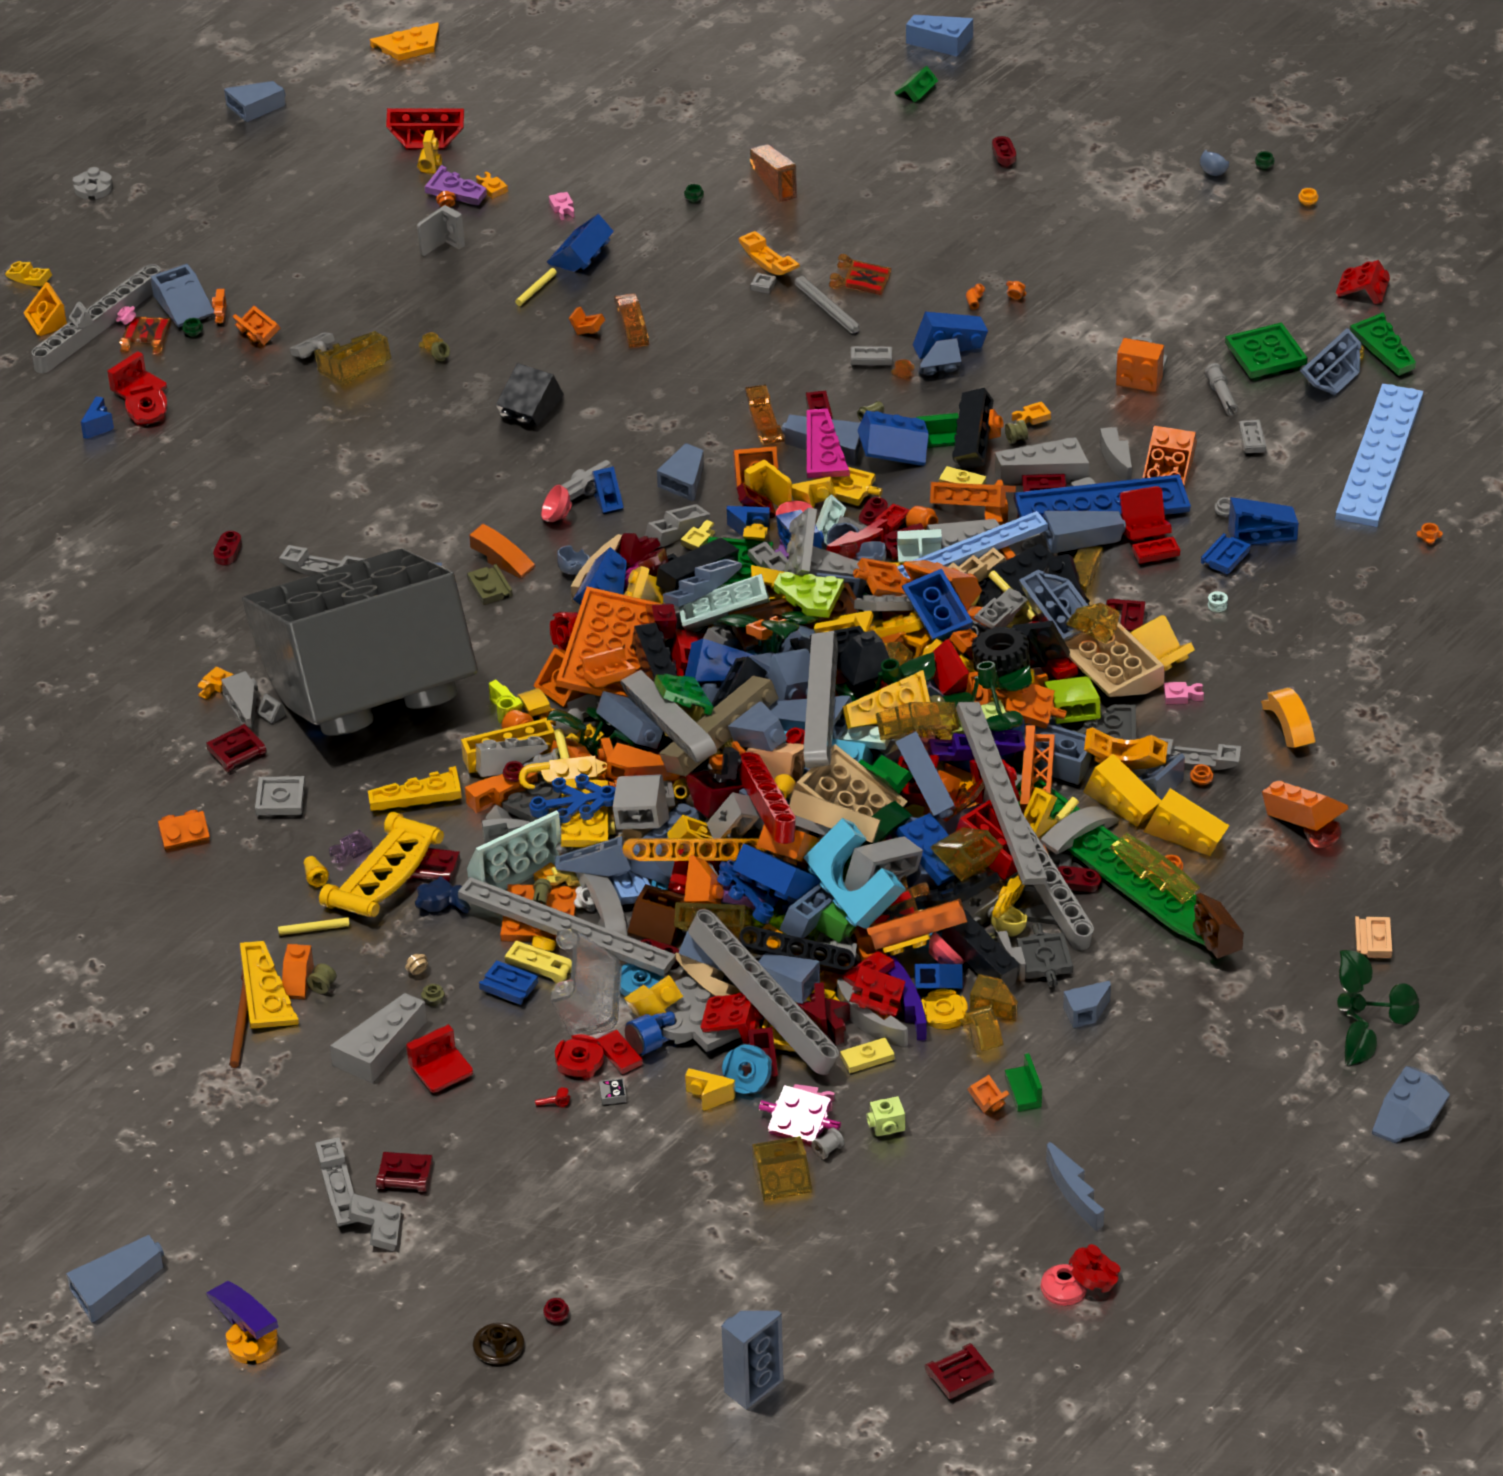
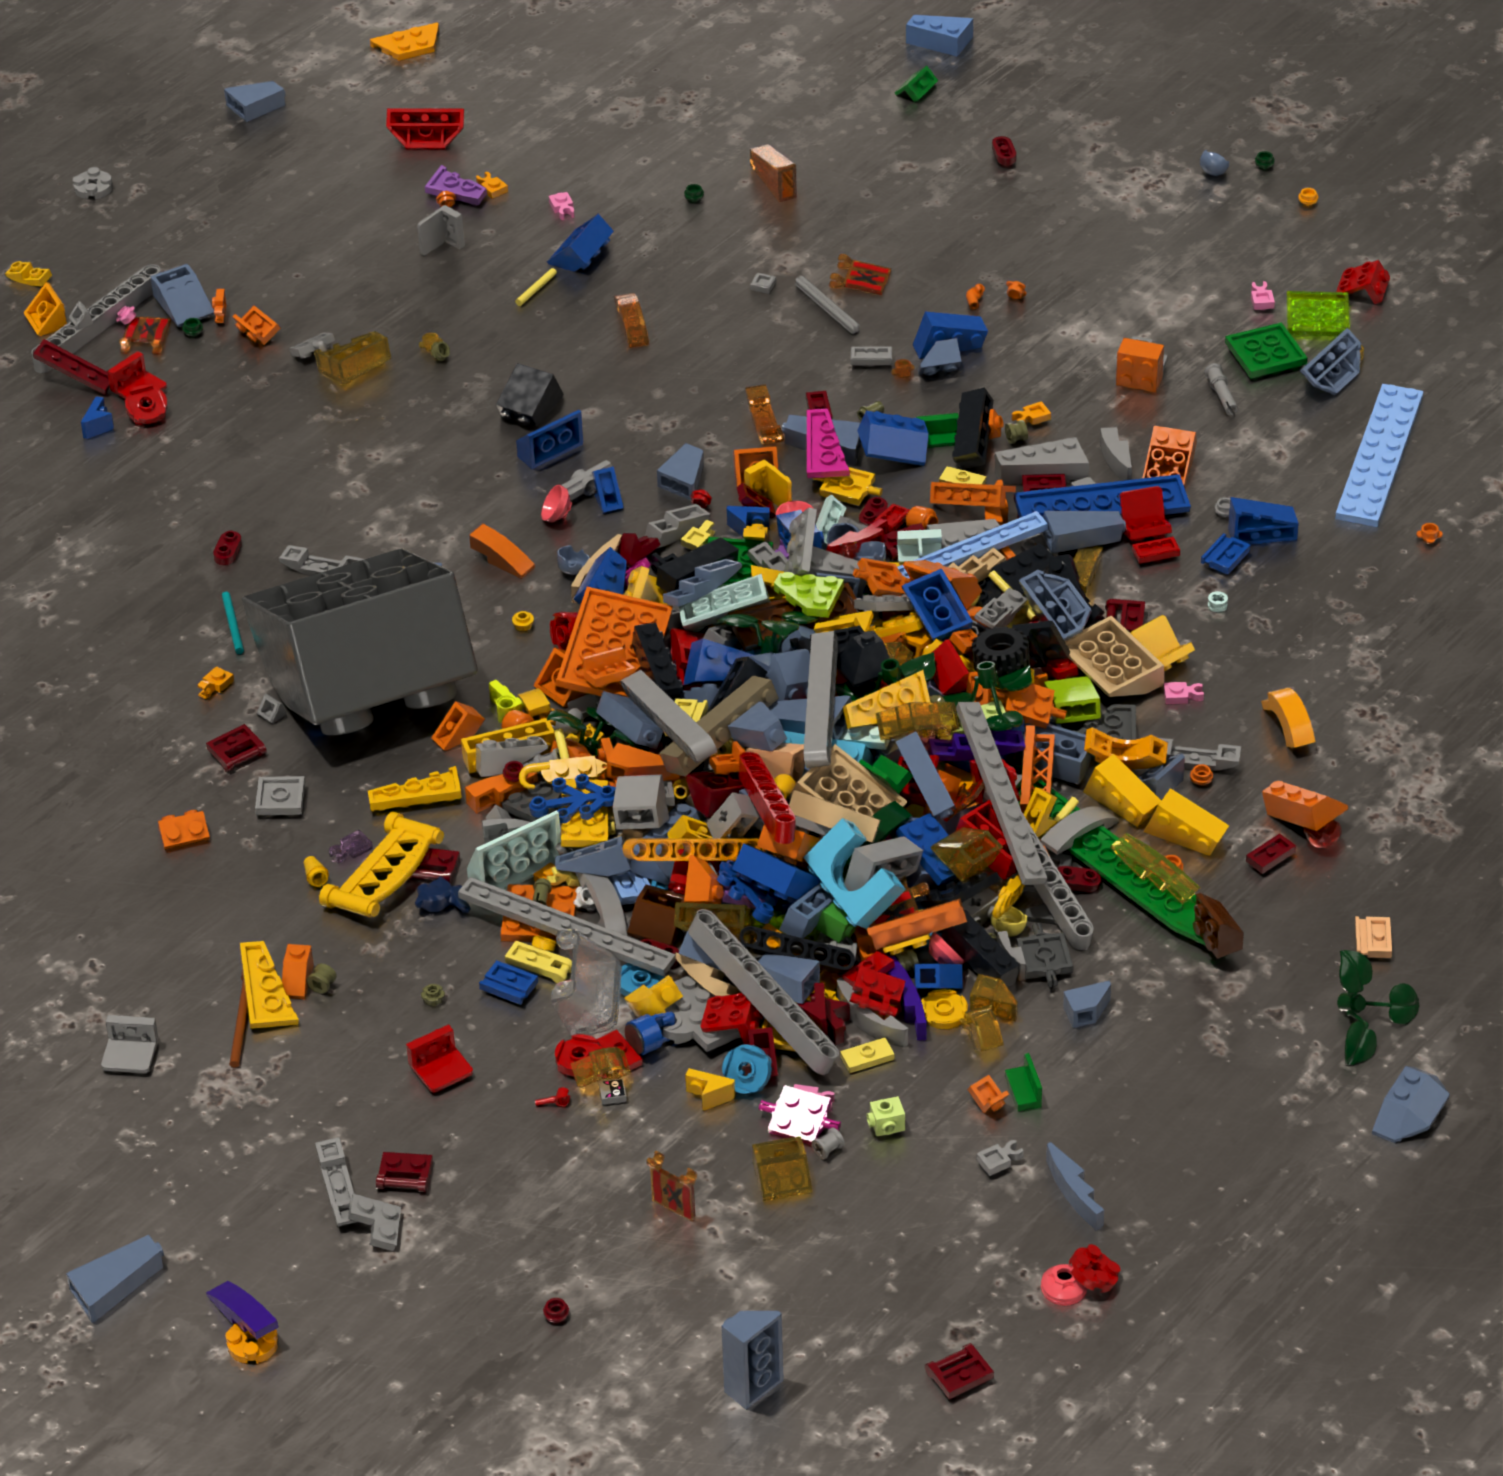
light grey slope [221,671,258,732] -> none
light yellow bar [278,917,350,936] -> none
light grey wedge [330,993,427,1083] -> none
tan plate [405,954,429,975] -> none
yellow plate [417,130,442,174] -> none
olive plate [467,564,513,605] -> none
dark brown piece [473,1322,524,1364] -> none
orange bracket [569,307,605,335] -> none
dark red slope [638,548,668,577] -> none
dark red slope [646,603,677,639] -> none
green wing [654,674,713,715] -> none
black bracket [708,747,741,783] -> none
light orange slope [738,231,800,275] -> none
orange plate [746,616,786,640] -> none
red plate [785,727,805,744] -> none
yellow slope [791,477,836,508] -> none
clear yellow slope [1066,603,1120,644] -> none
light grey plate [1239,420,1266,453] -> none
green wing [1350,312,1416,376] -> none
none -> dark red plate [33,339,110,395]
none -> light grey bracket [101,1015,159,1073]
none -> teal bar [222,591,244,654]
none -> orange slope [431,701,485,751]
none -> yellow plate [512,611,534,631]
none -> blue slope [516,410,583,469]
none -> clear yellow brick [571,1047,631,1088]
none -> clear orange flag [646,1151,697,1222]
none -> red plate [691,489,712,509]
none -> olive wheel [894,949,919,972]
none -> light grey plate [976,1140,1023,1176]
none -> dark red plate [1246,833,1296,874]
none -> bright pink plate [1251,281,1275,310]
none -> clear neon green plate [1286,291,1350,337]

